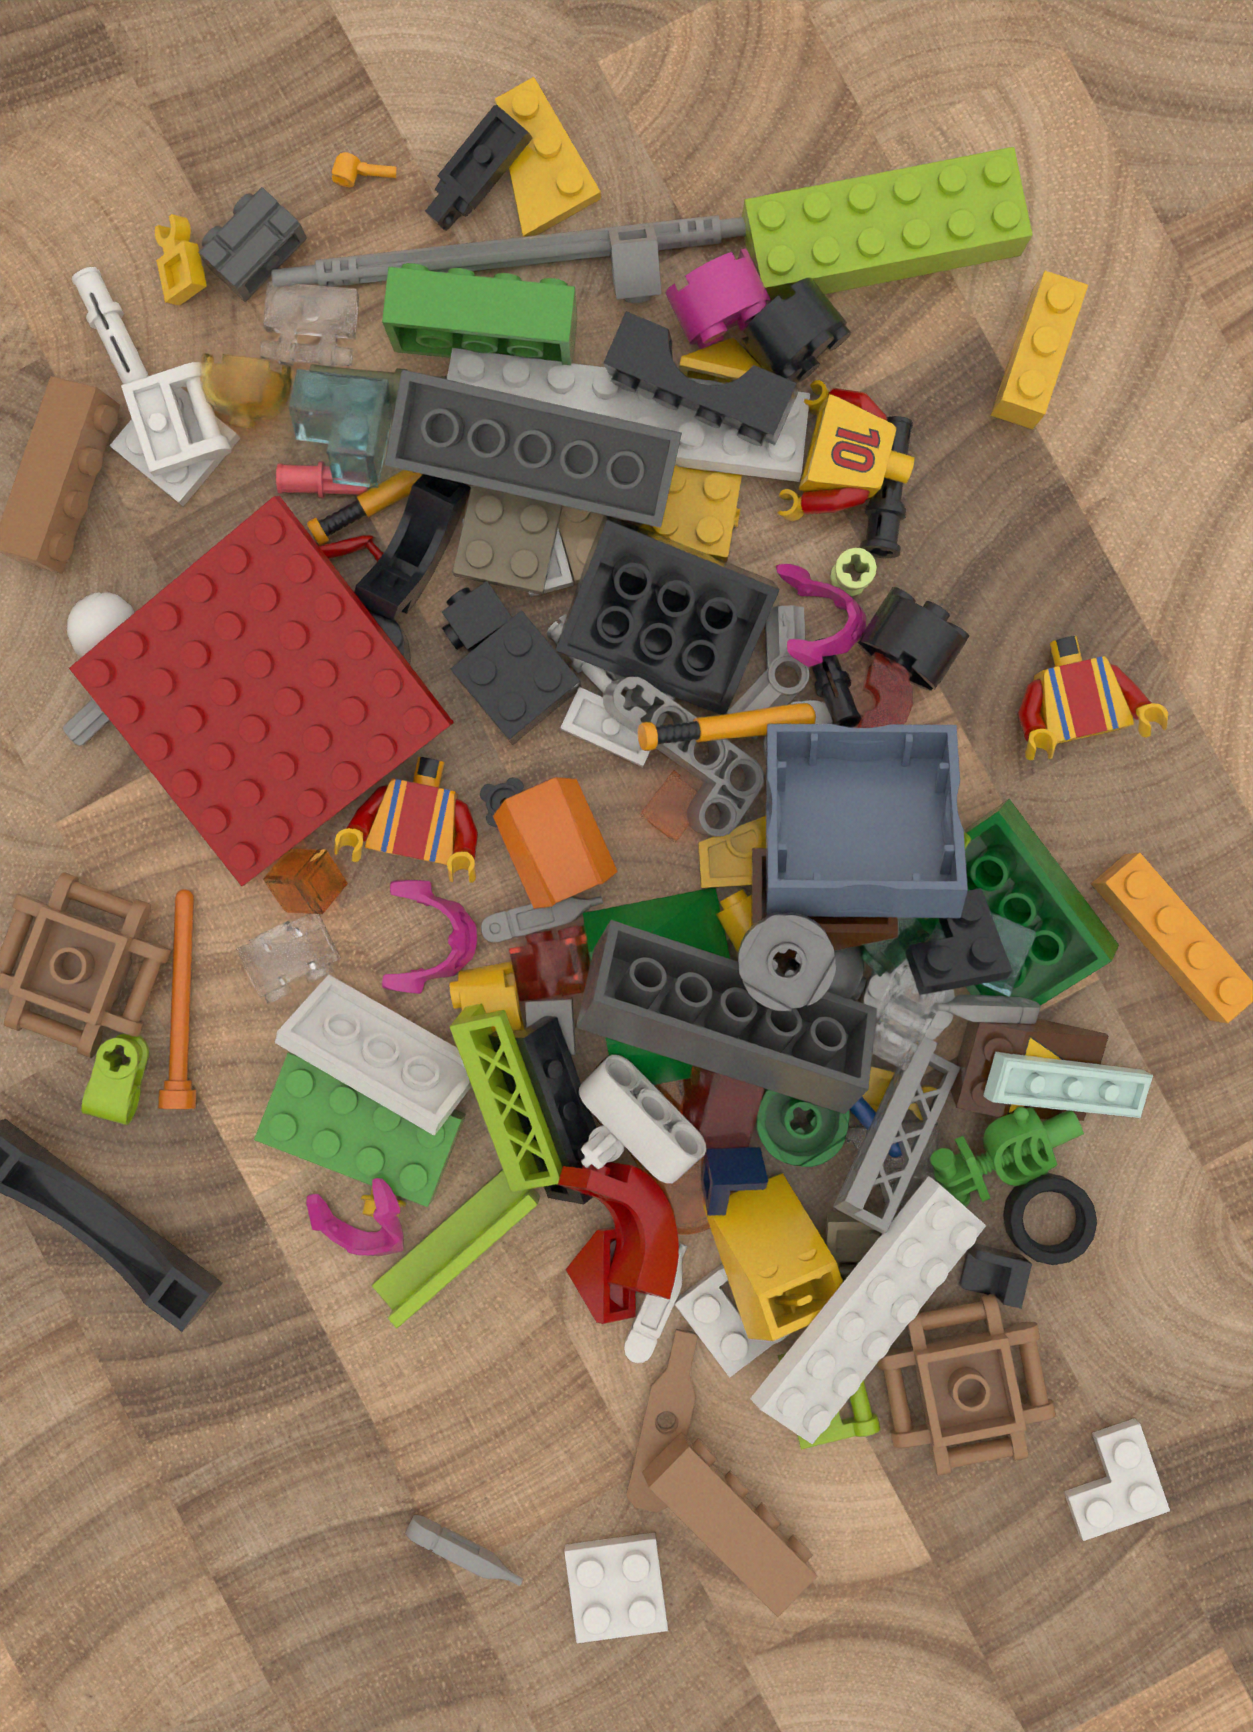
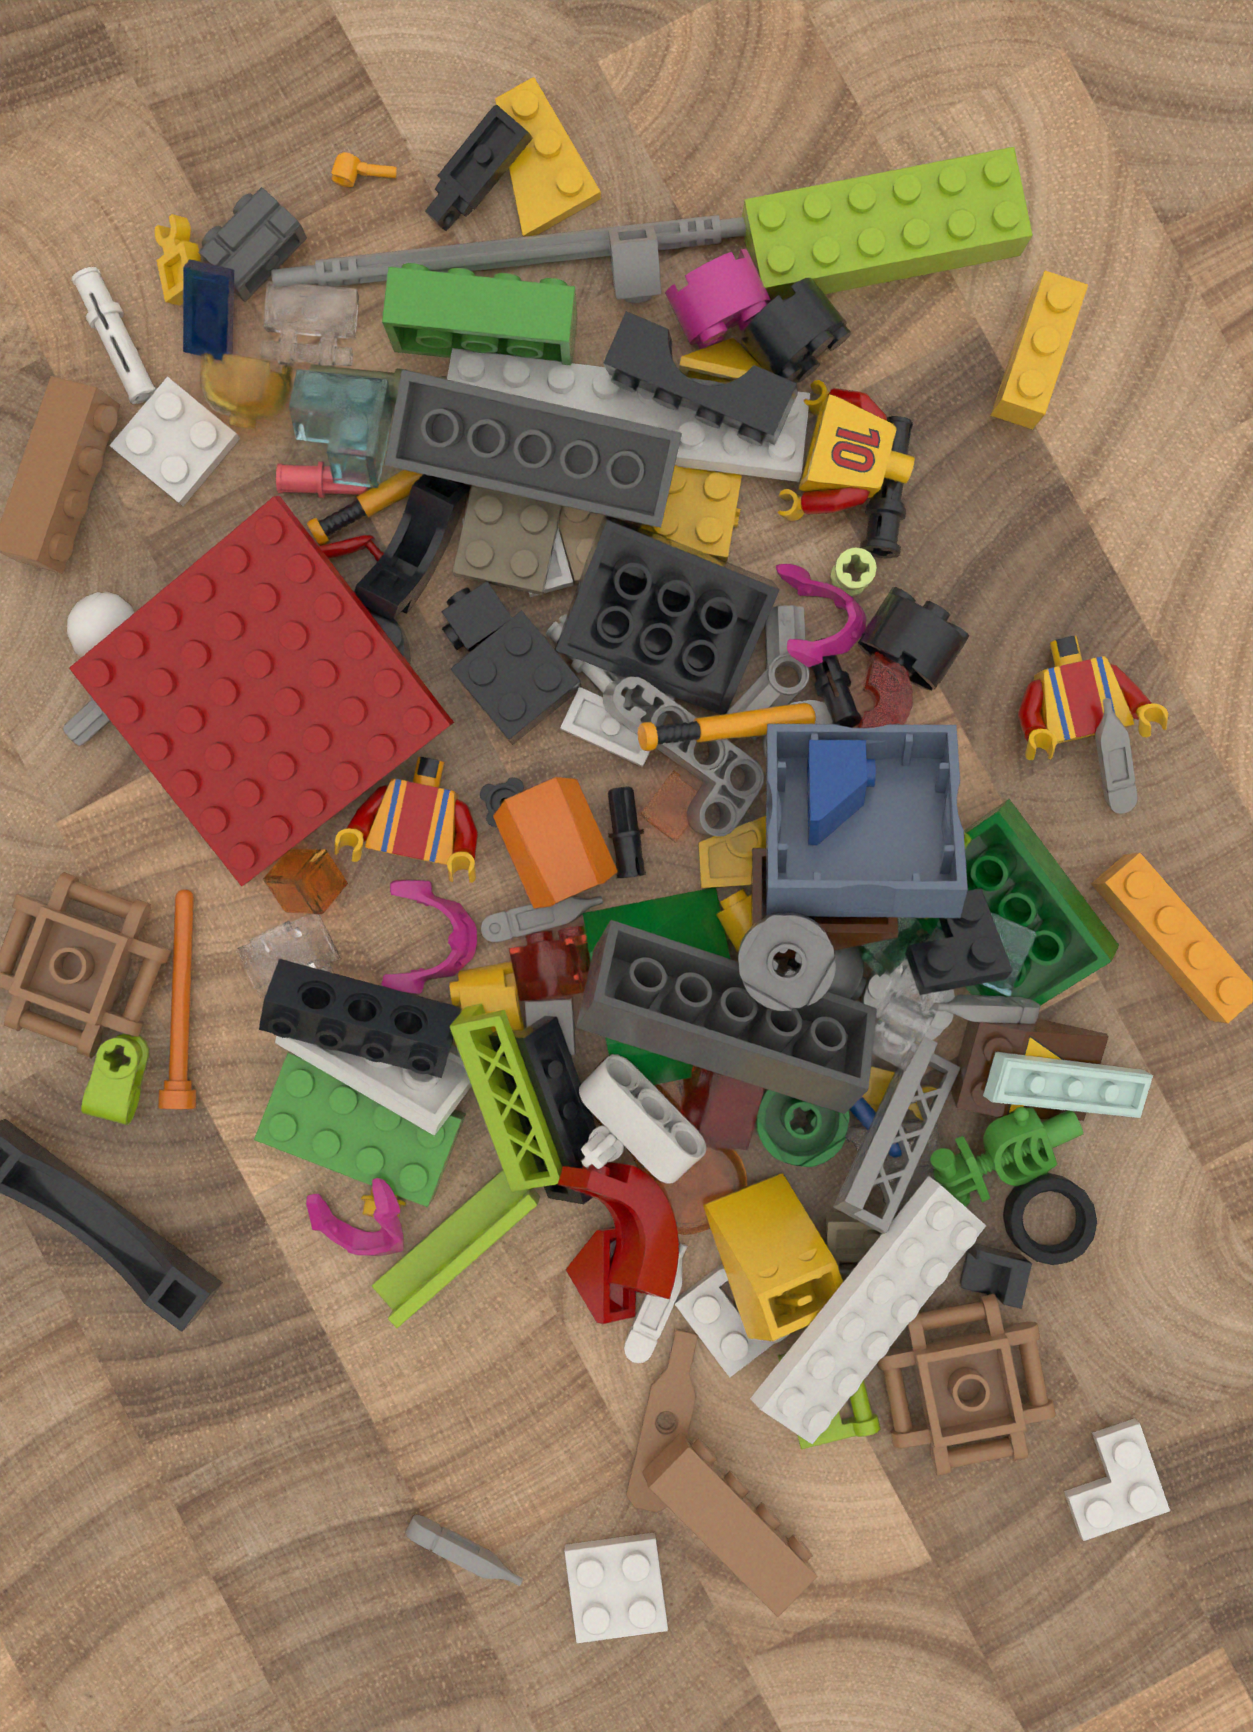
white plate [121,362,232,477] -> none
dark blue panel [701,1147,768,1216] -> none
none -> clear blue plate [183,259,235,362]
none -> black brick [259,959,461,1078]
none -> black axle [608,786,646,878]
none -> blue slope [807,740,876,845]
none -> light grey piece [1095,698,1138,814]

